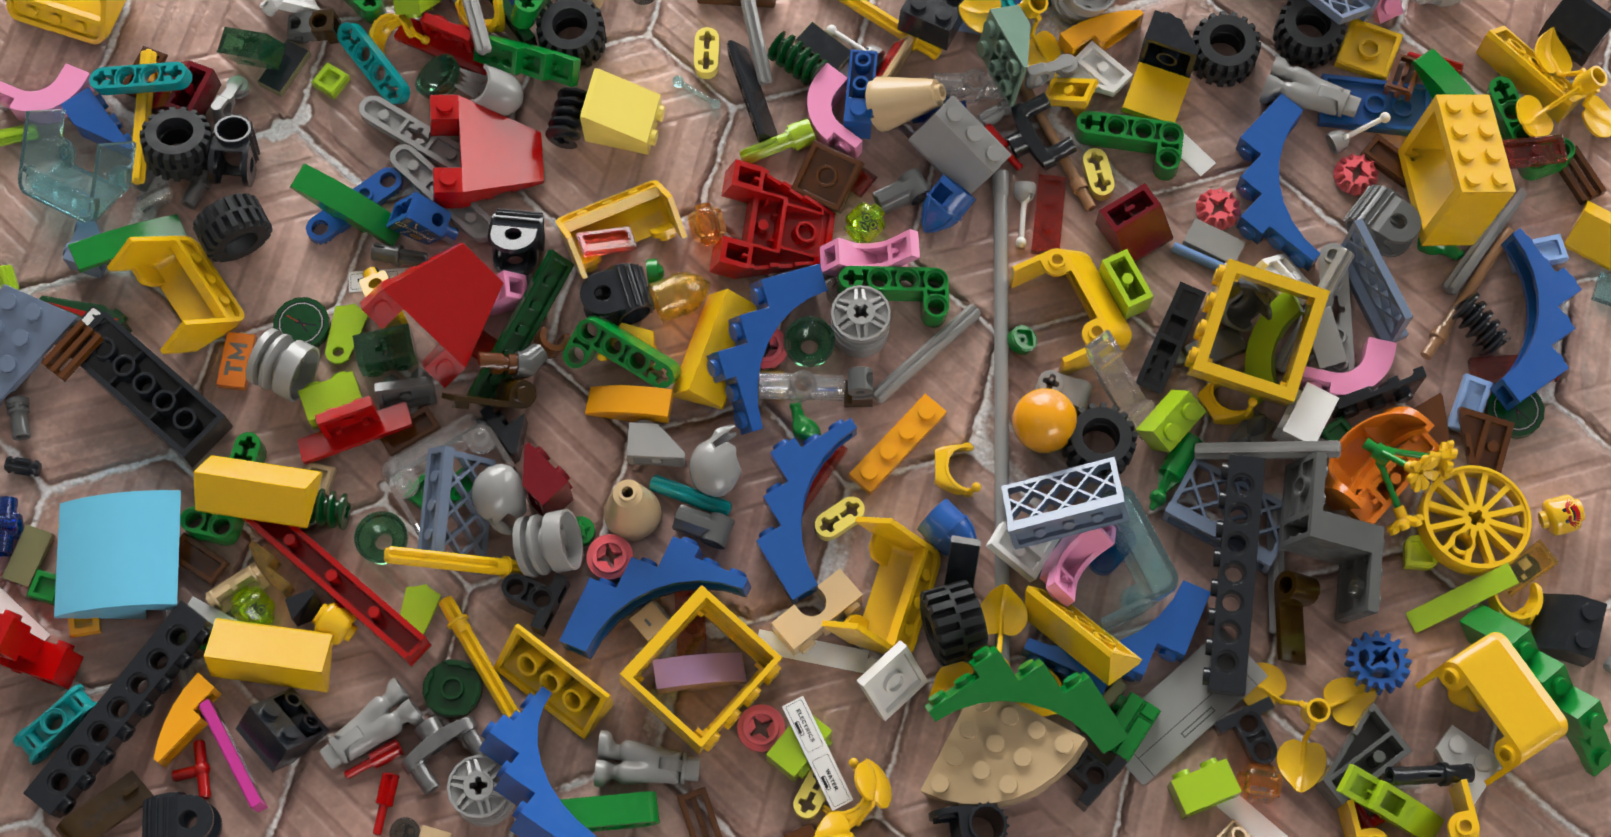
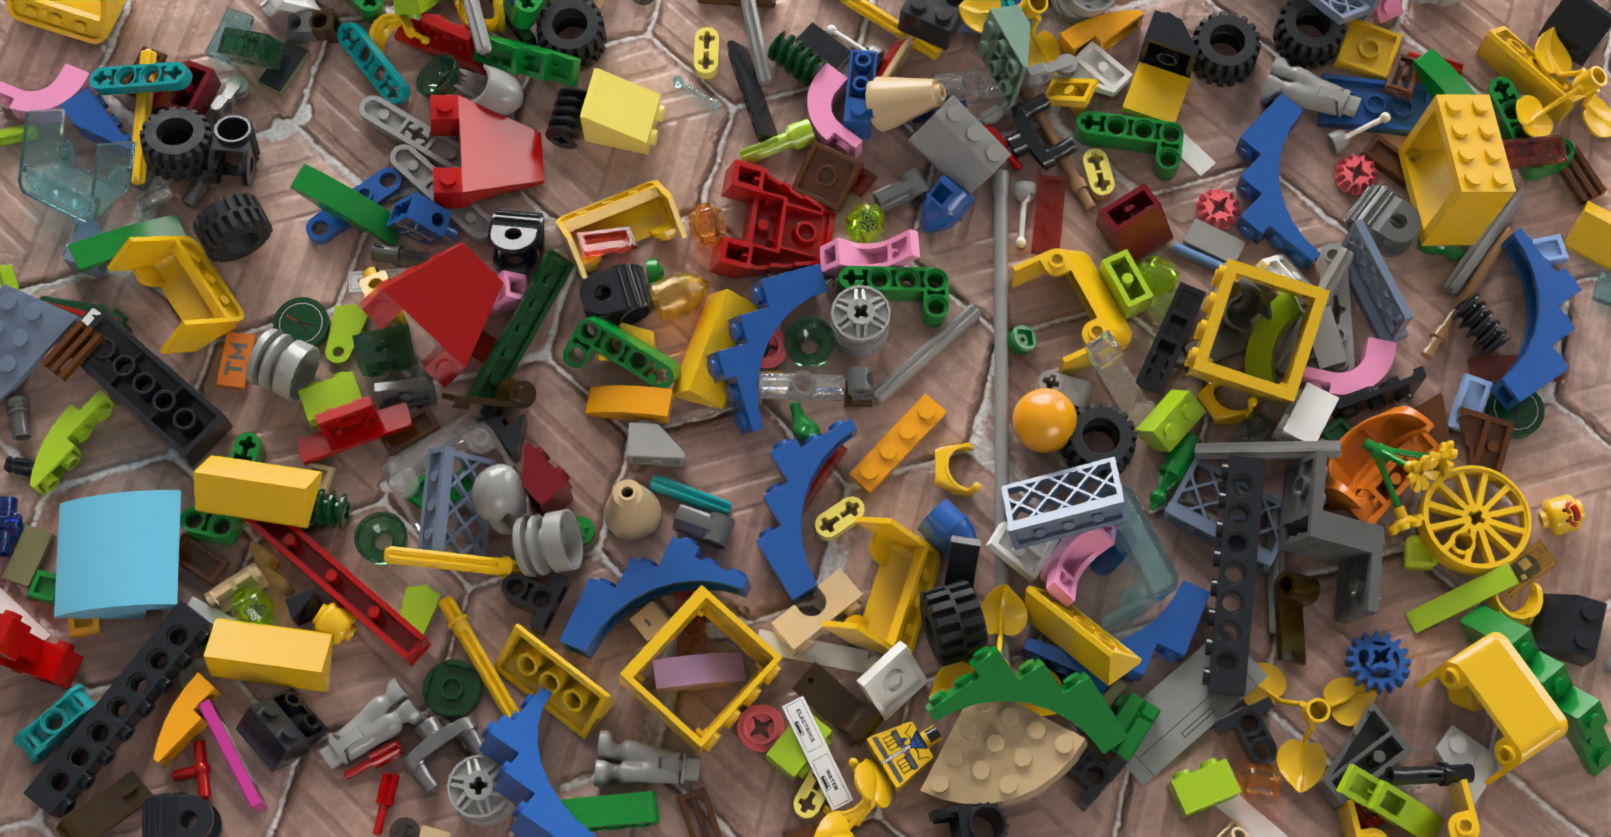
lime tile [311,62,351,100] -> none
reddish brown piece [478,326,570,379] -> none
coral gear [586,534,633,580] -> none
light grey helmet [690,425,742,497] -> none
none -> lime slope [30,389,115,497]
none -> clear light blue tile [205,7,255,65]
none -> dark brown door [792,662,884,747]
none -> yellow torso [866,721,942,793]
none -> clear neon green head [1138,255,1180,296]

